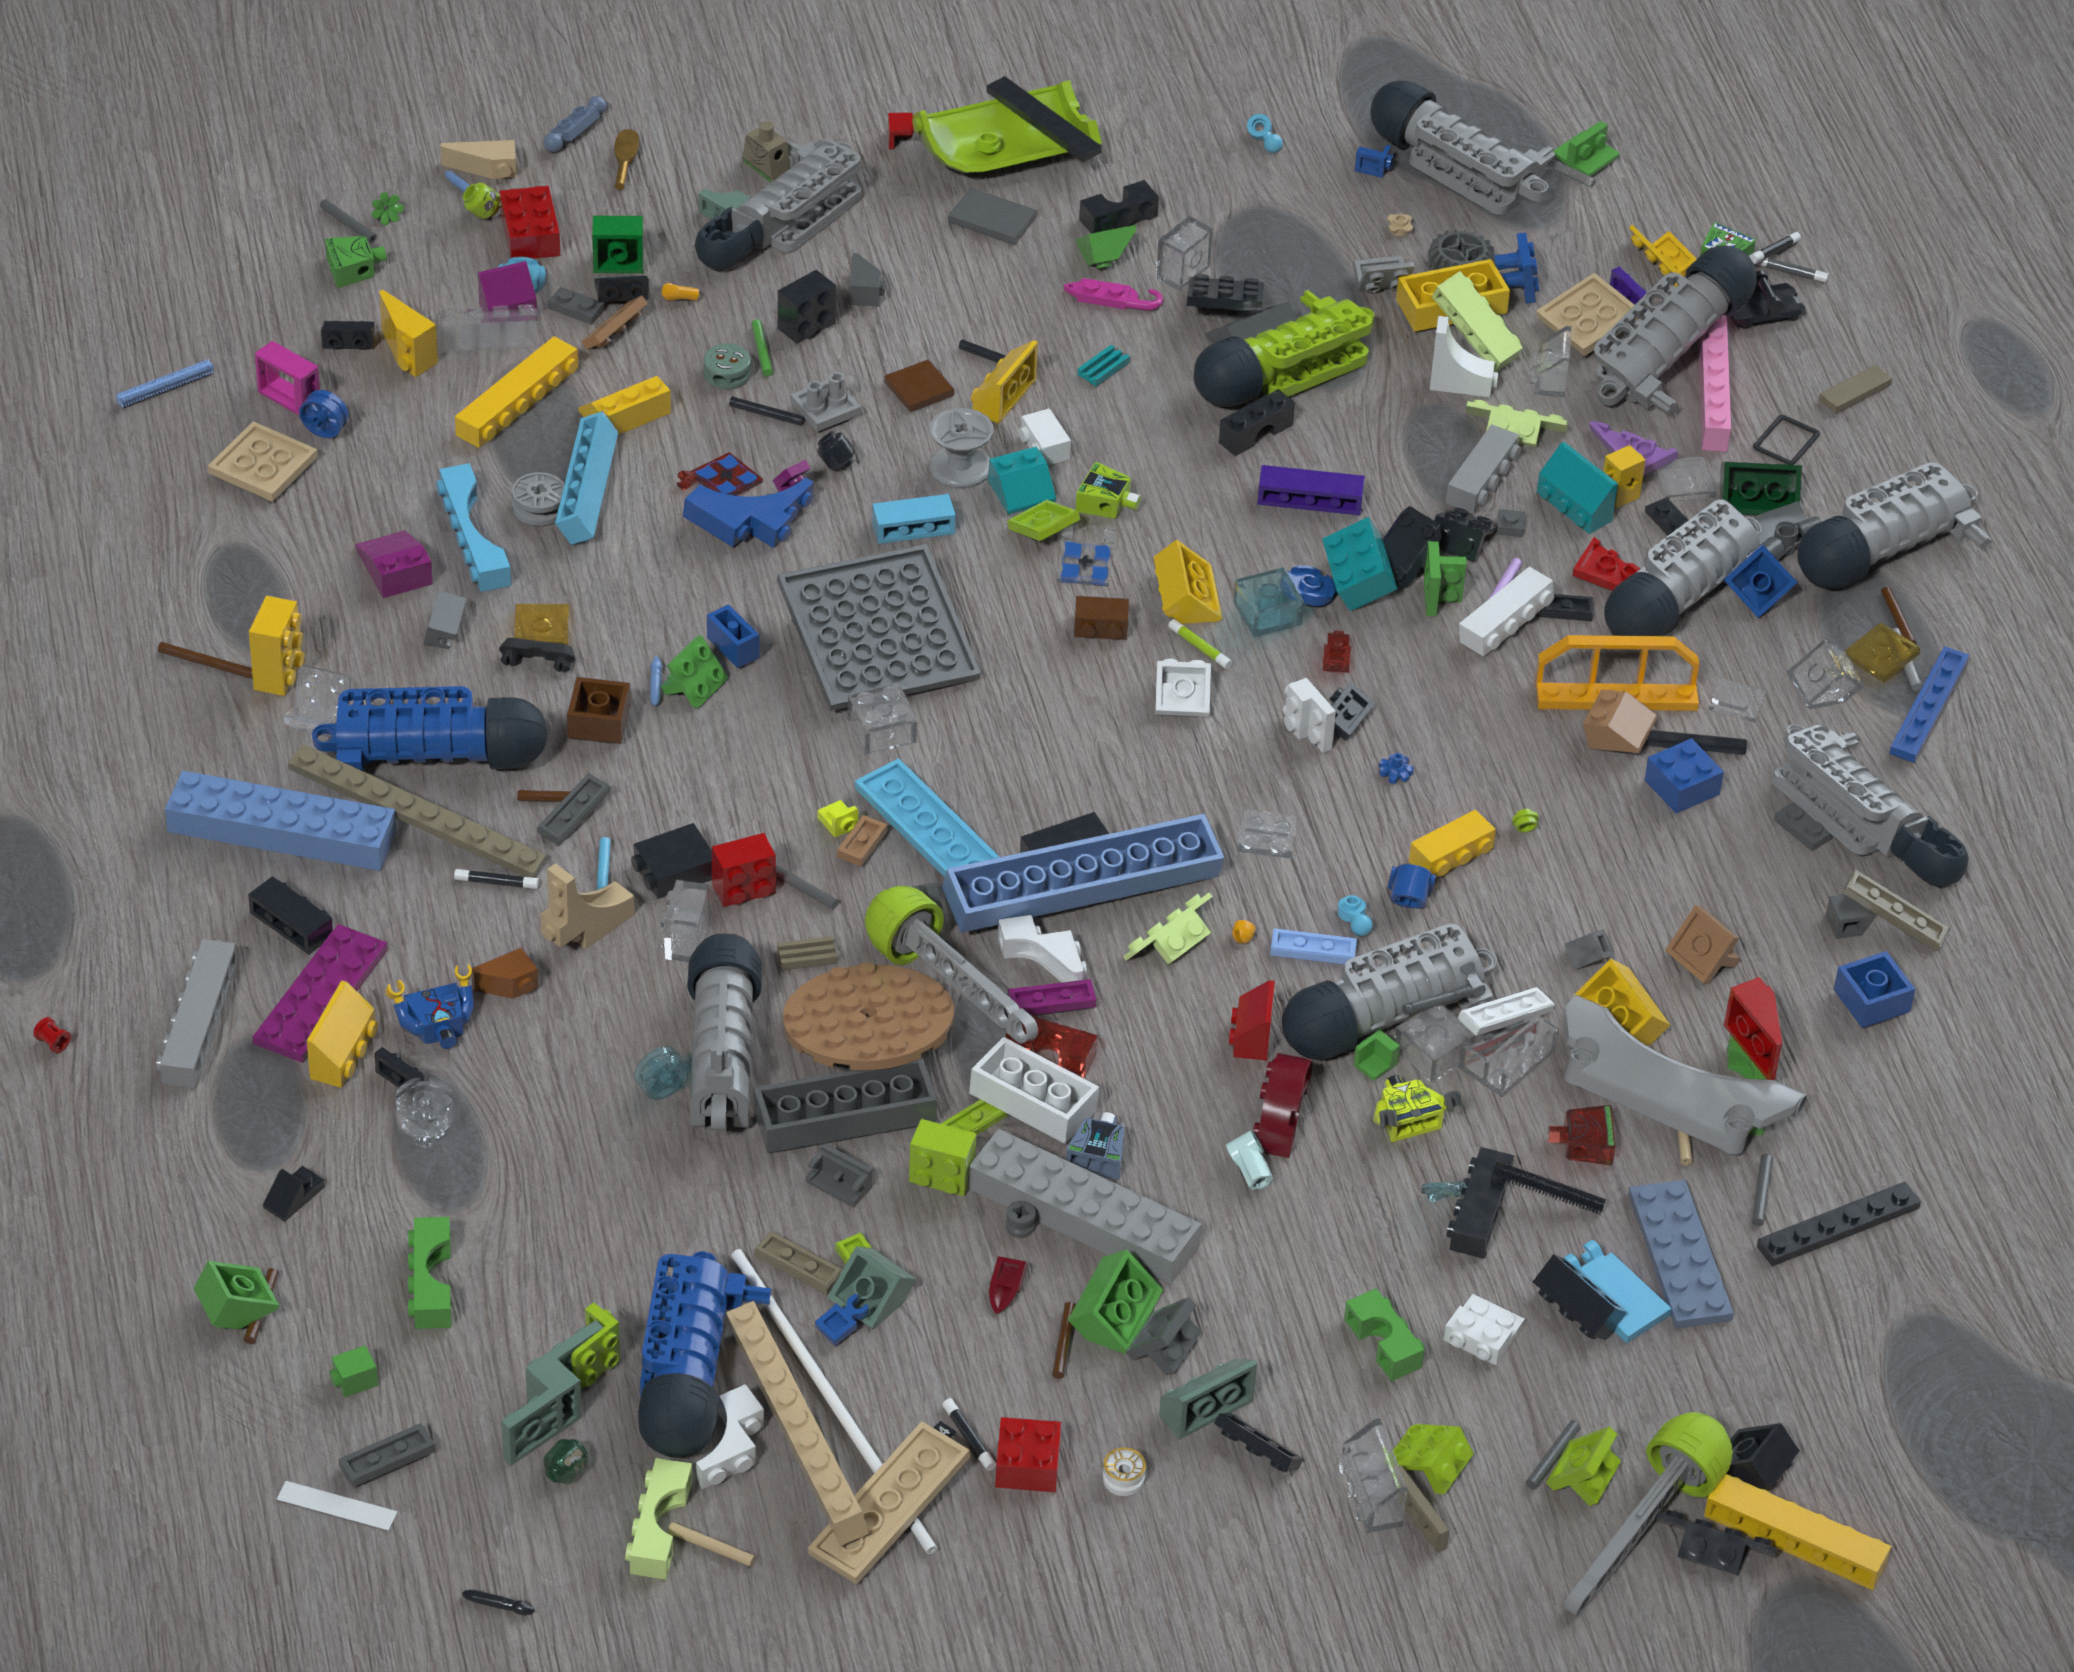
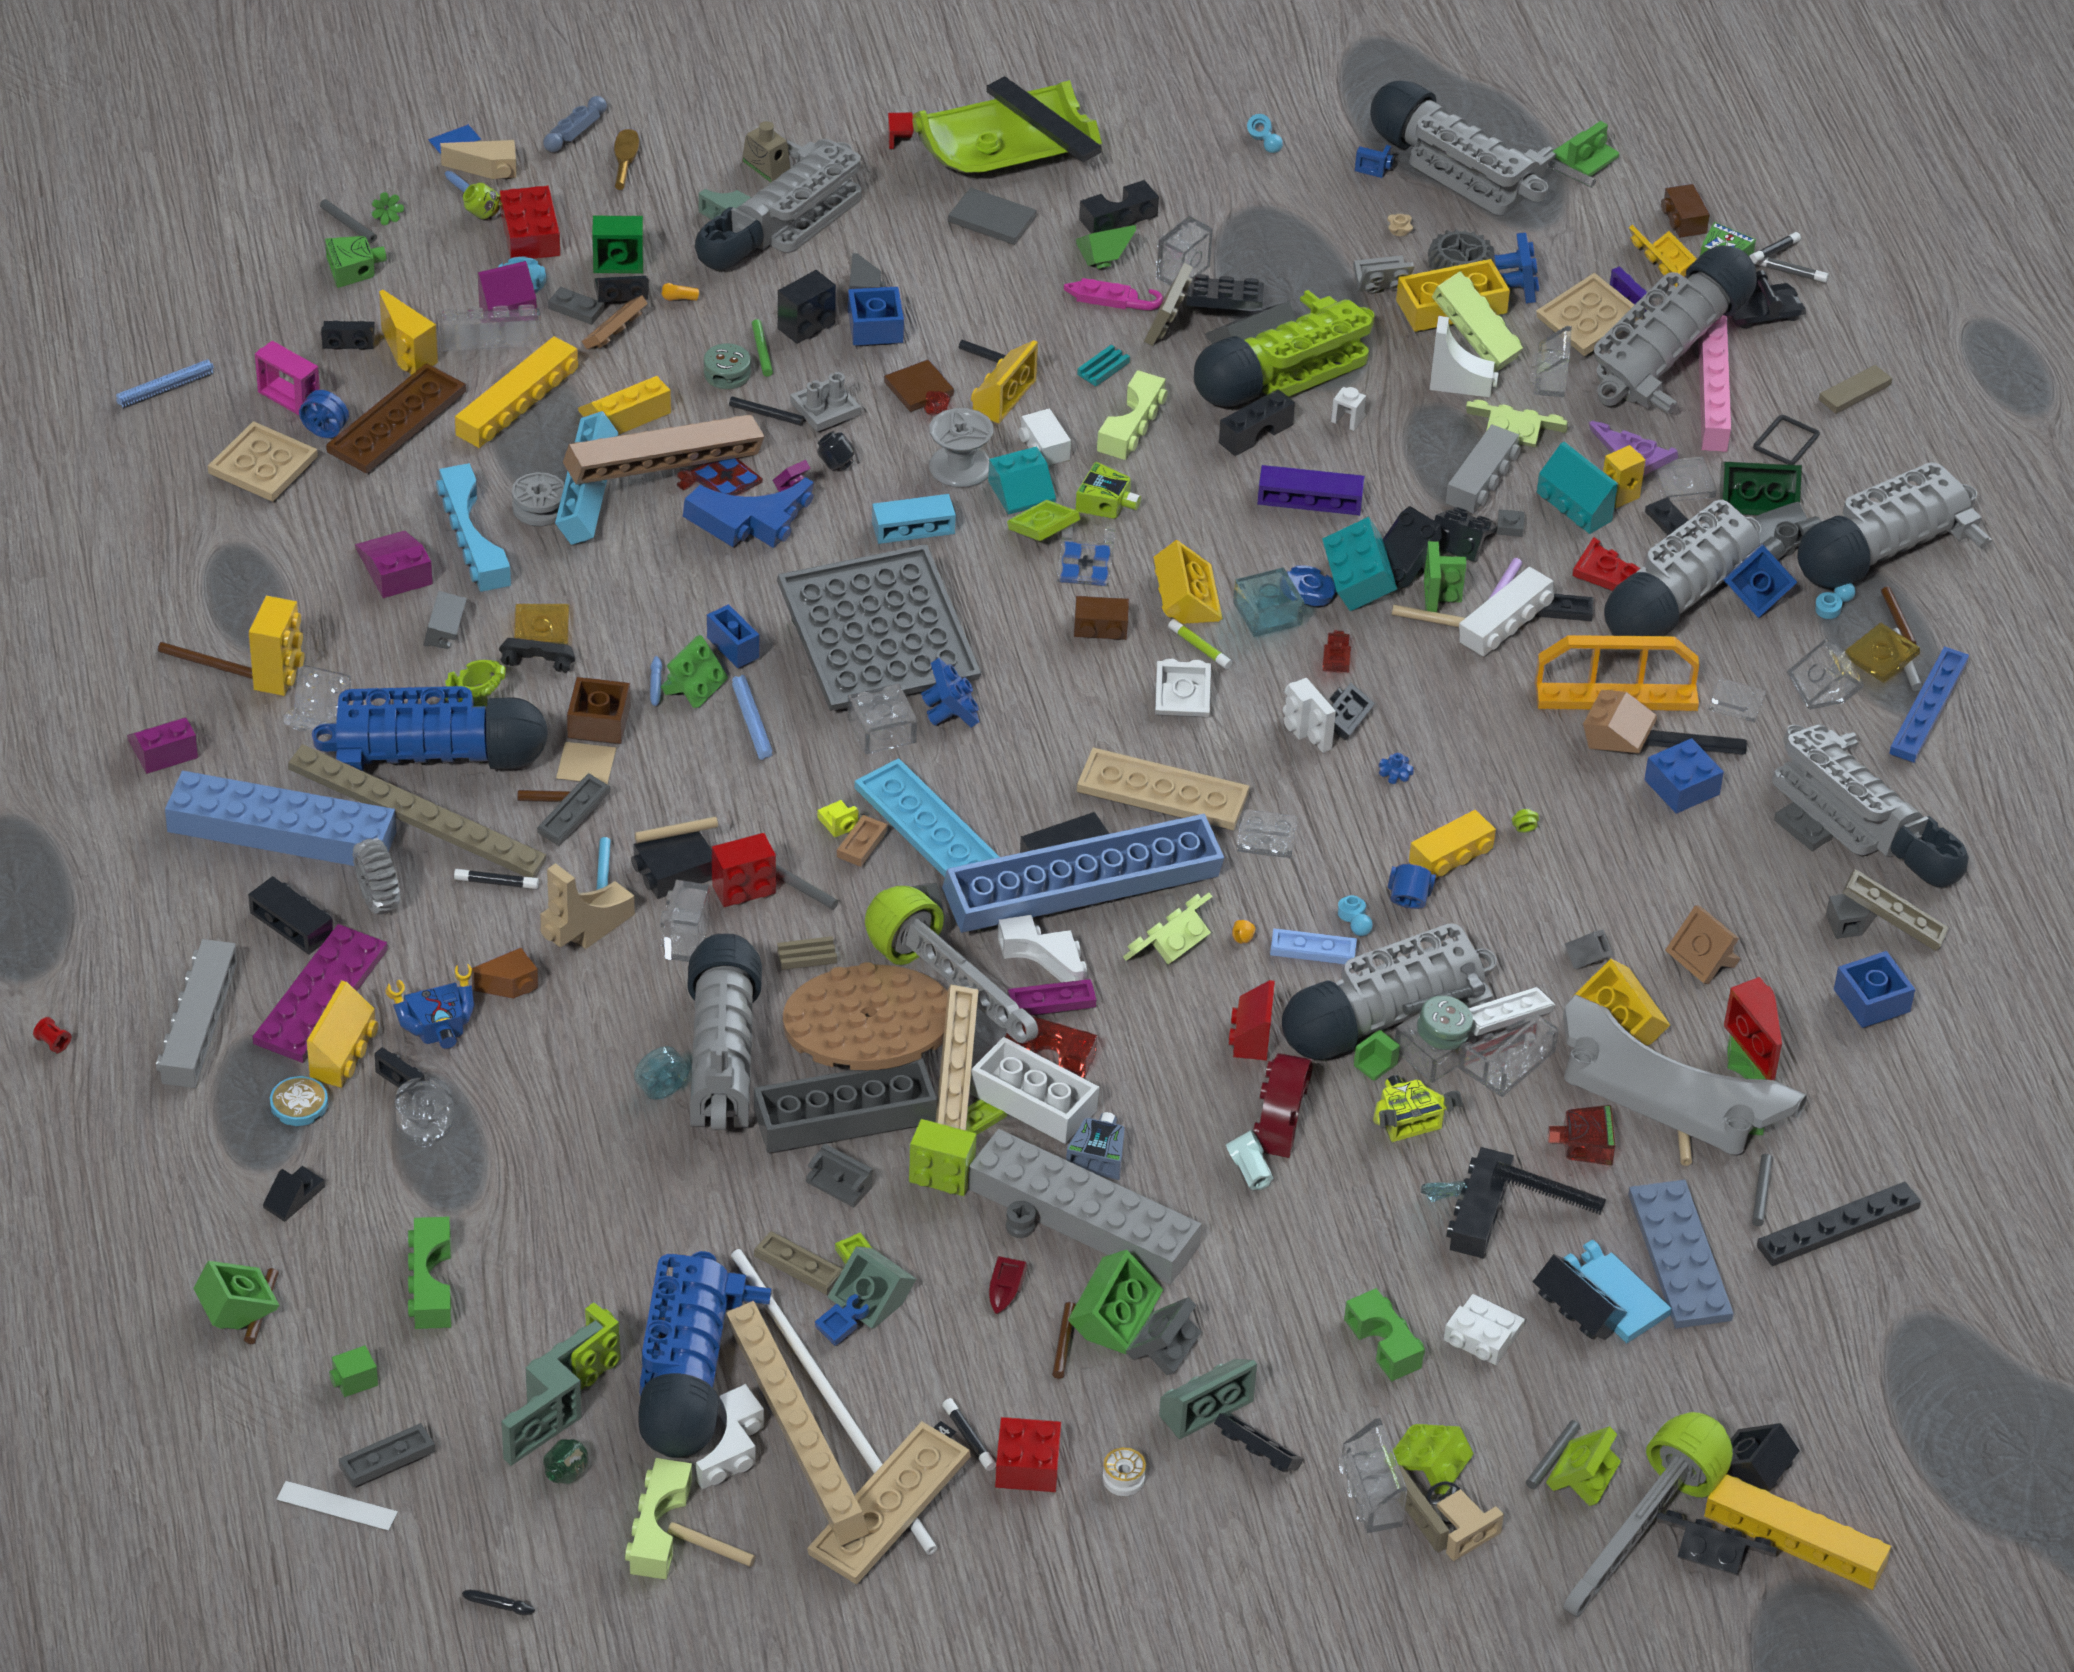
none -> magenta slope [127,717,198,774]
none -> tile [270,1076,328,1126]
none -> reddish brown plate [326,363,466,474]
none -> light grey gear [352,838,400,914]
none -> blue sticker [428,124,481,154]
none -> lime piece [445,660,506,707]
none -> tan sticker [556,742,616,784]
none -> brick [563,415,765,485]
none -> tan piece [635,817,718,843]
none -> light blue axle [732,675,773,760]
none -> blue brick [848,287,904,345]
none -> blue plate [921,658,979,727]
none -> clear red plate [924,391,950,415]
none -> tan plate [935,984,978,1130]
none -> tan plate [1077,748,1250,830]
none -> yellowish green arch [1097,370,1168,460]
none -> dark tan plate [1144,263,1193,346]
none -> white window [1331,387,1367,431]
none -> tan piece [1392,605,1465,627]
none -> sand green head [1417,996,1473,1050]
none -> tan piece [1425,1481,1504,1561]
none -> reddish brown piece [1661,184,1710,238]
none -> medium azure plate [1815,583,1855,619]

